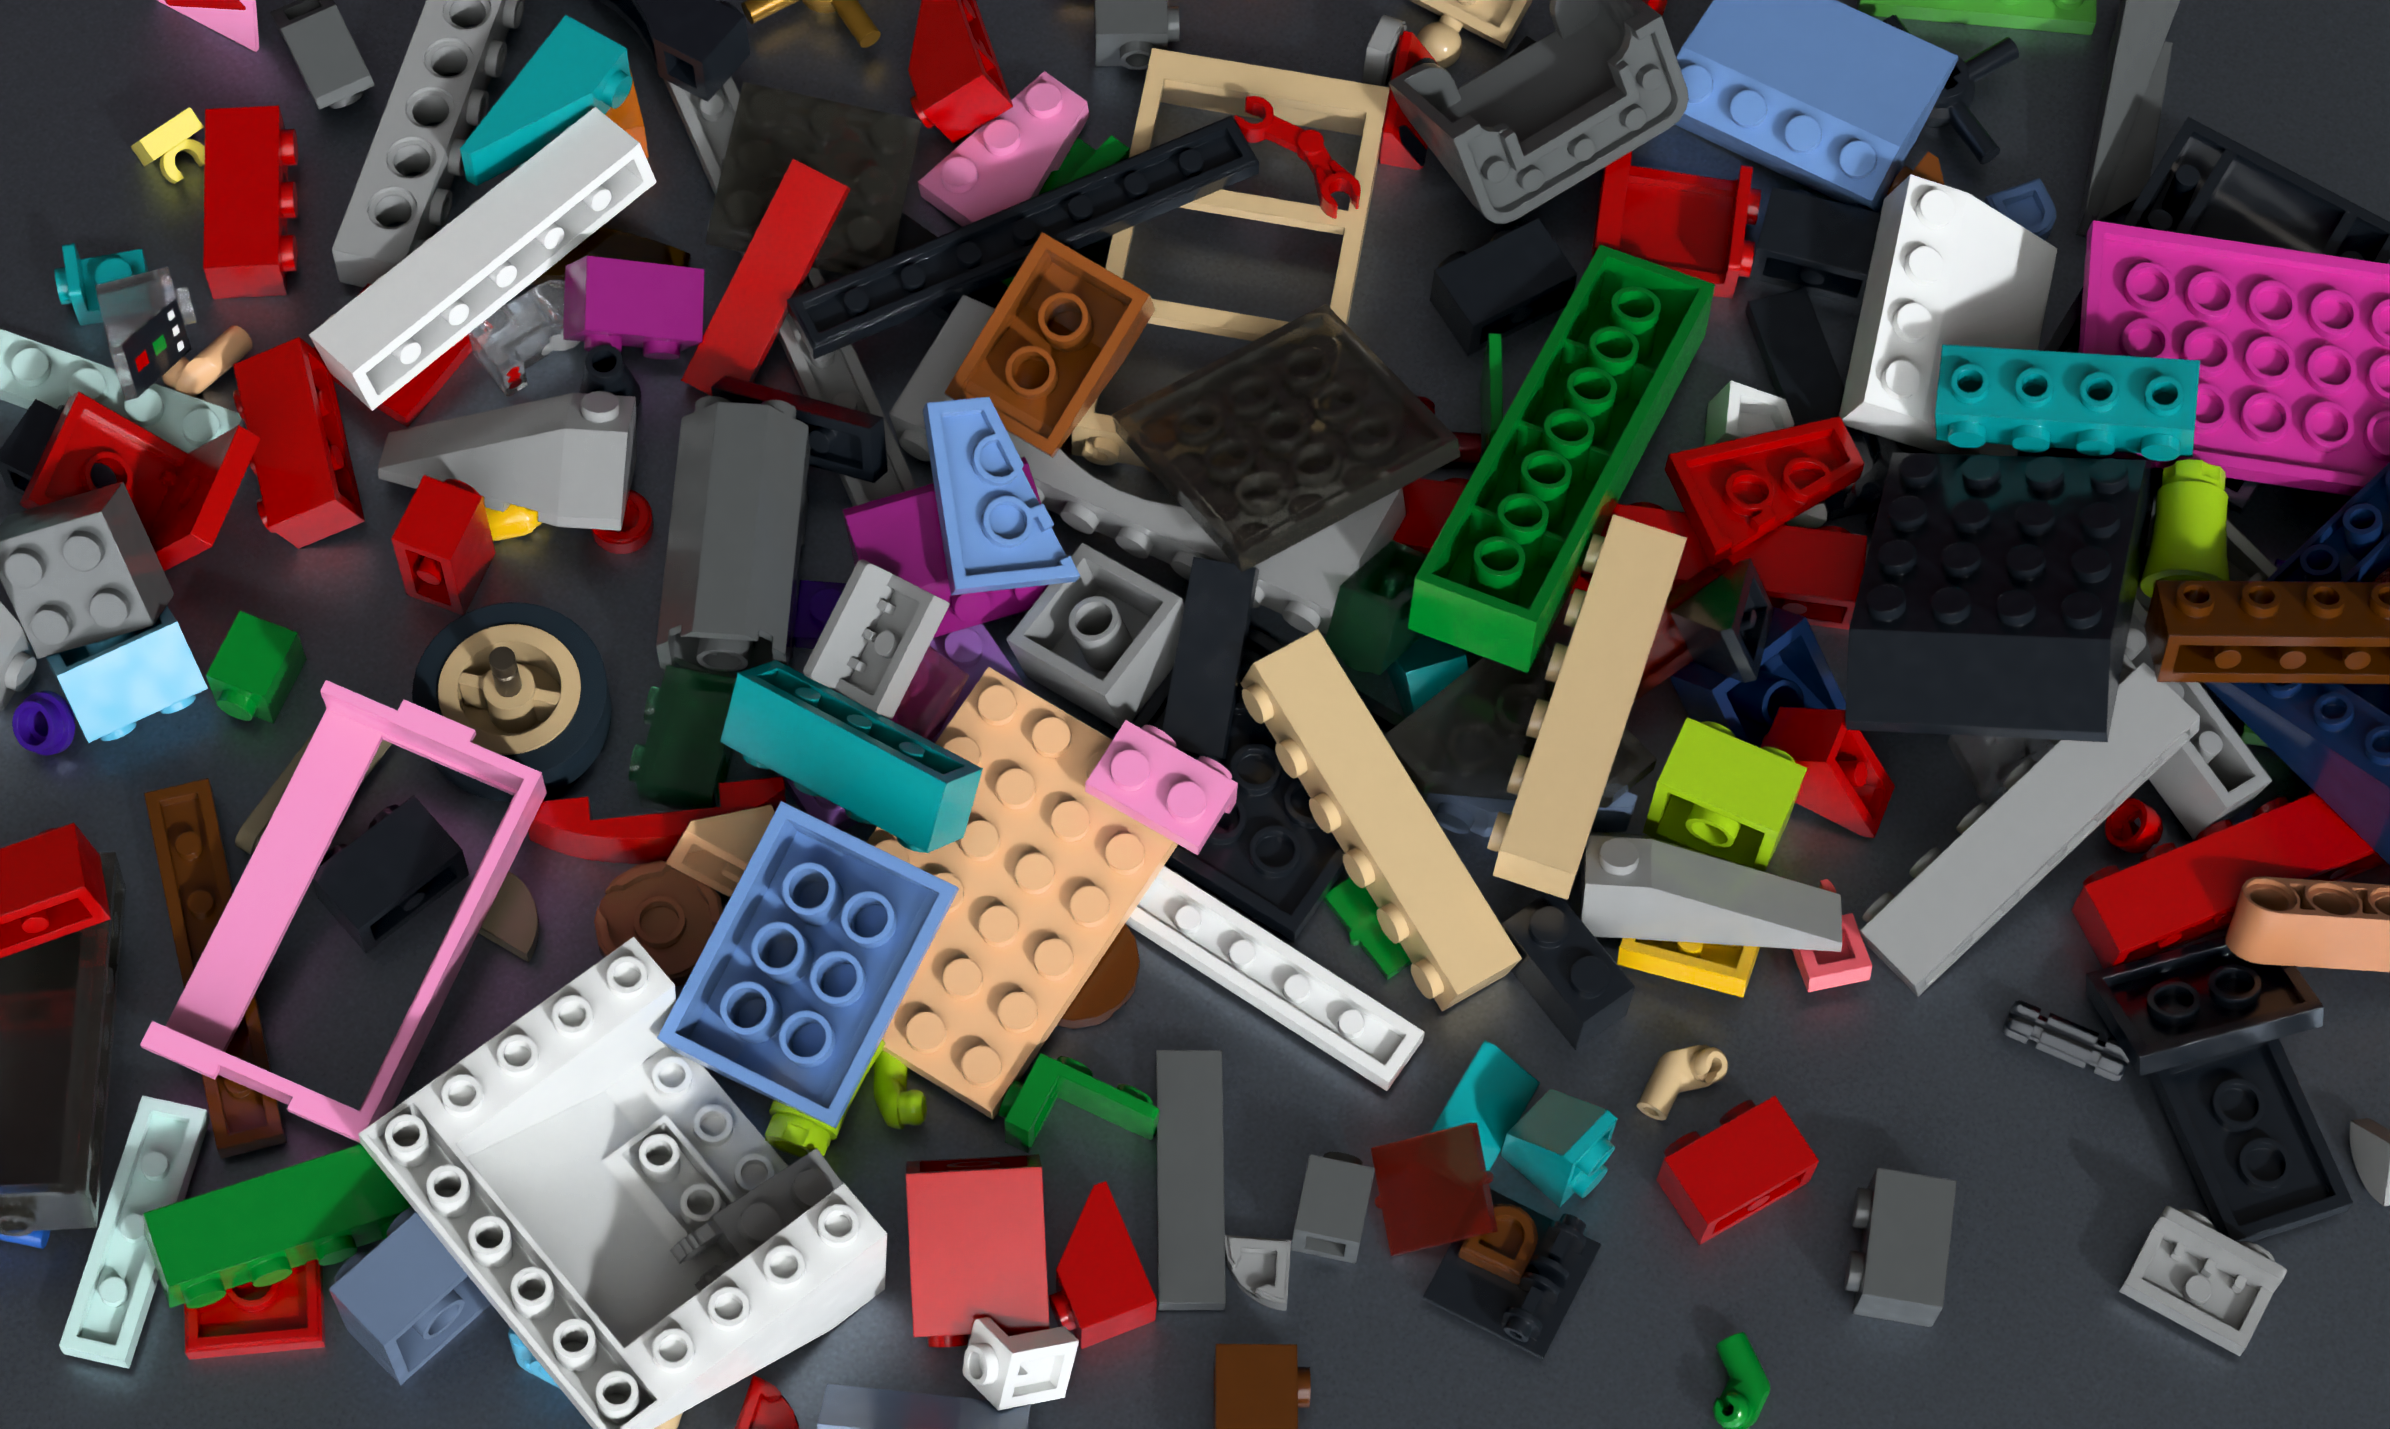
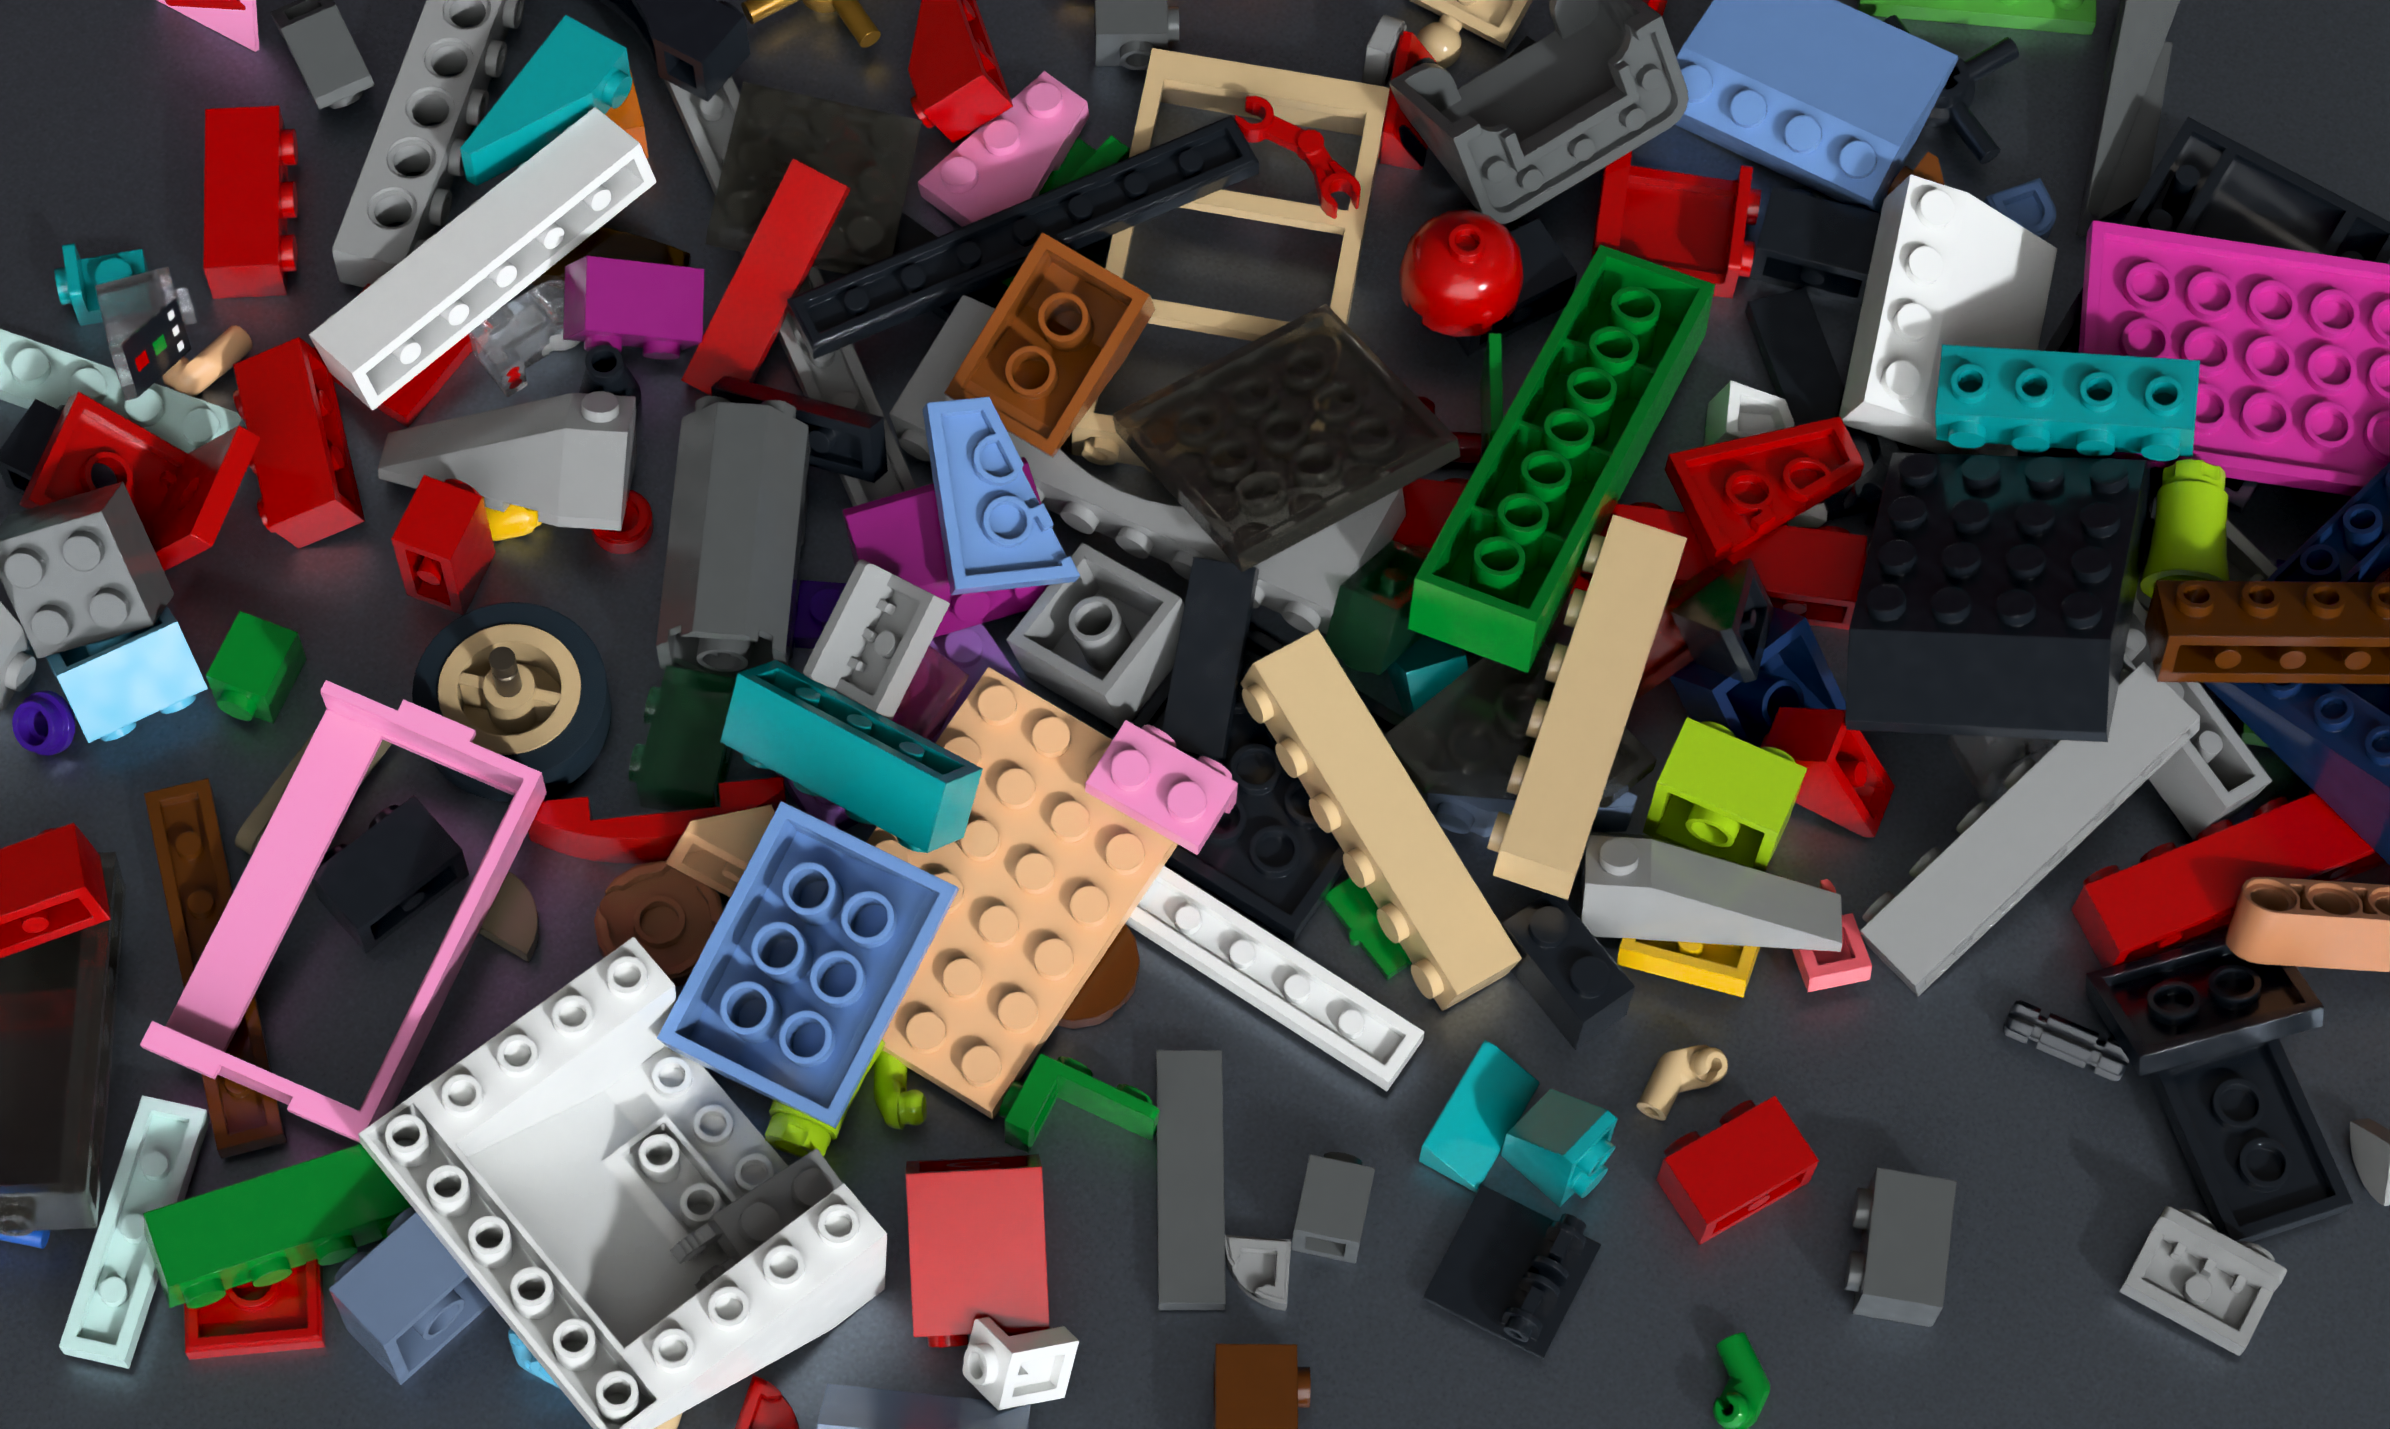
light yellow tile [130,107,205,184] -> none
red slope [1048,1181,1157,1349] -> none
clear red piece [1371,1123,1498,1256] -> none
reddish brown tile [1458,1204,1538,1286] -> none
red hinge [2105,798,2163,854] -> none
none -> red cylinder [1399,209,1524,337]

